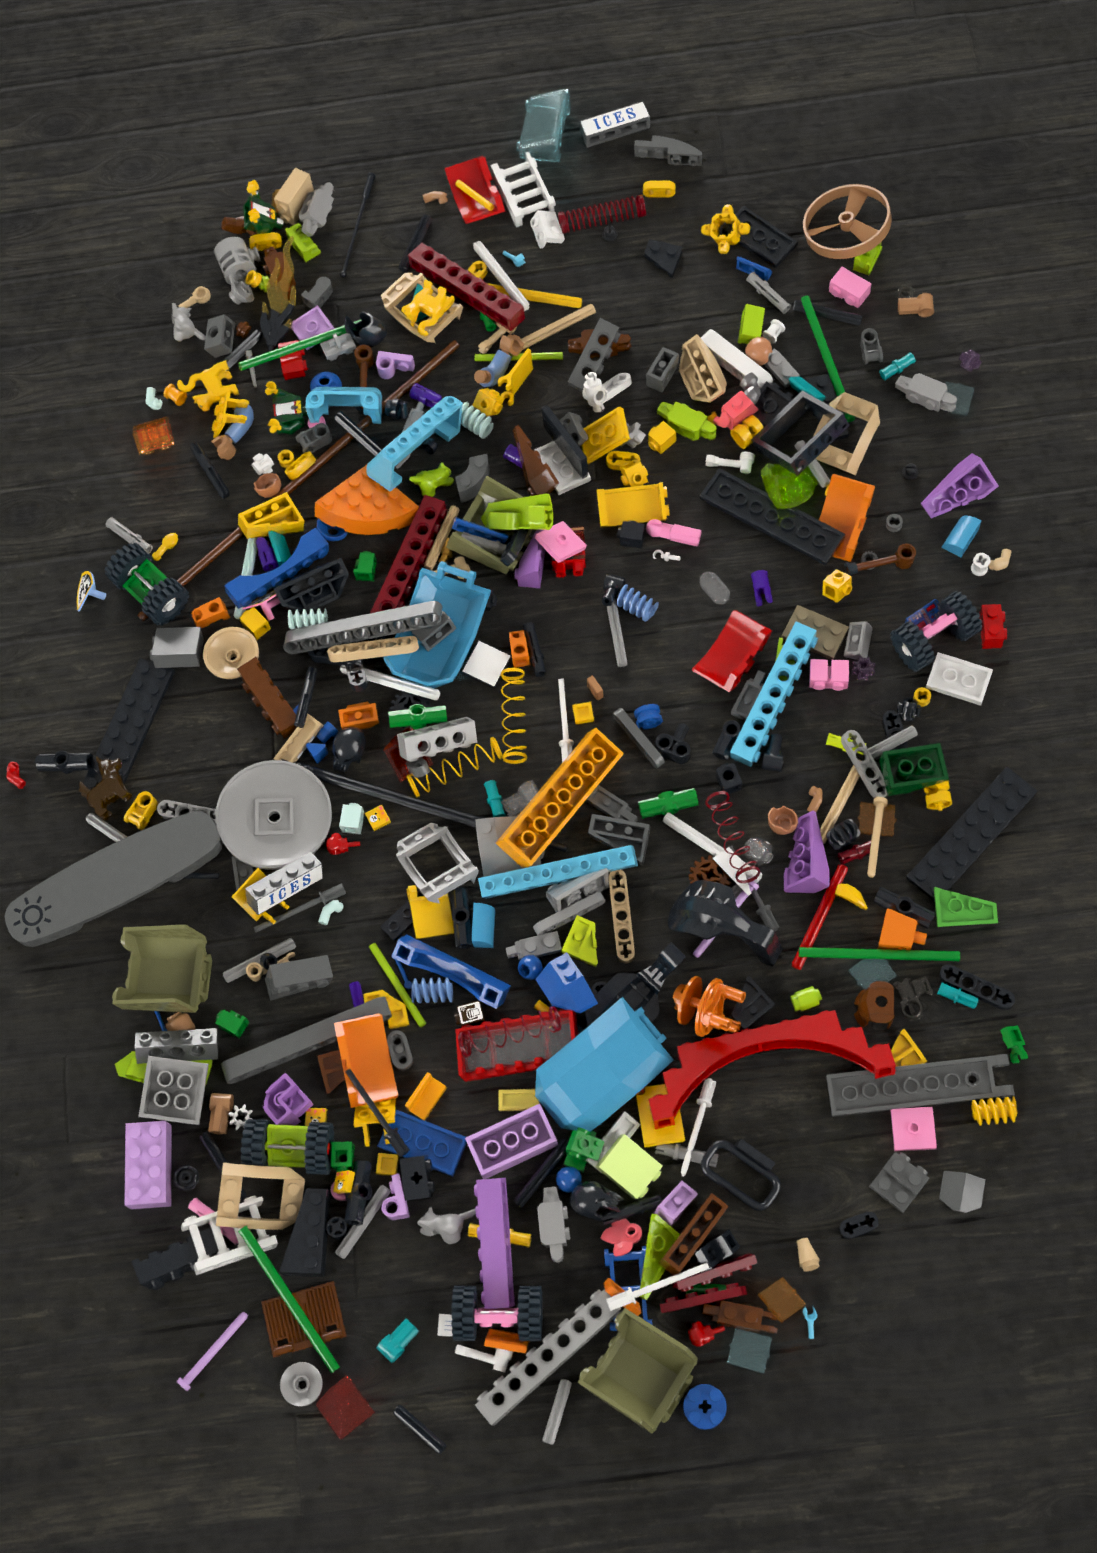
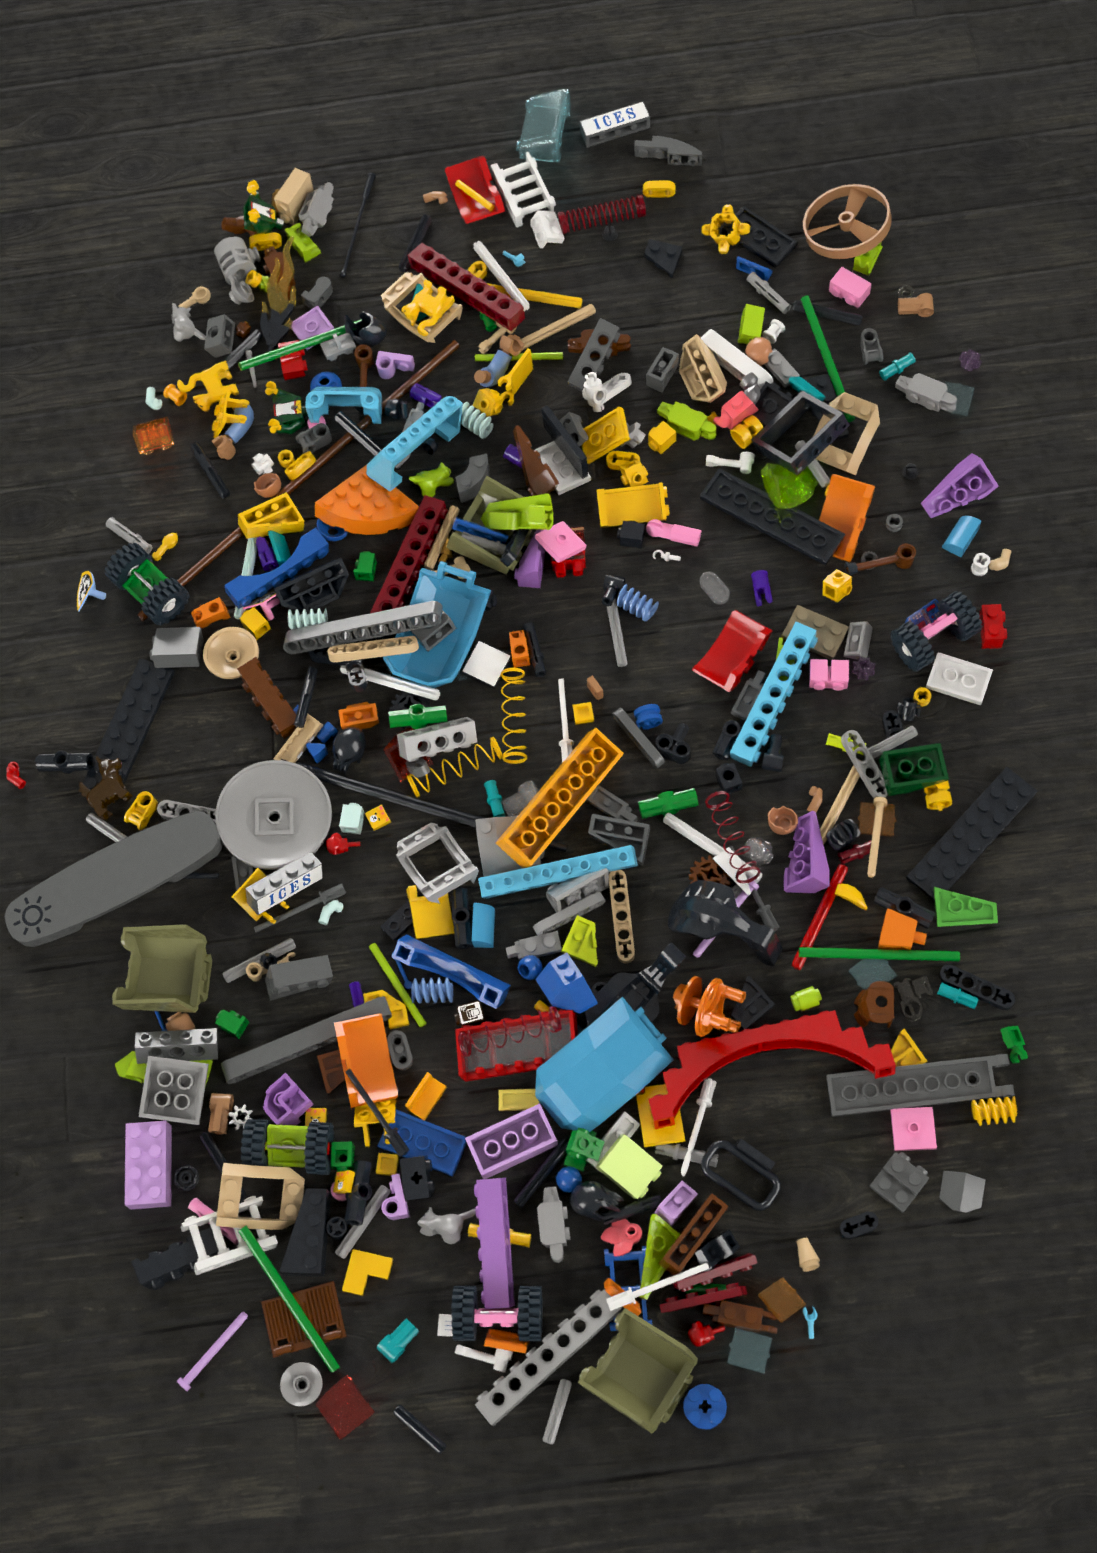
none -> yellow tile [342,1249,394,1296]

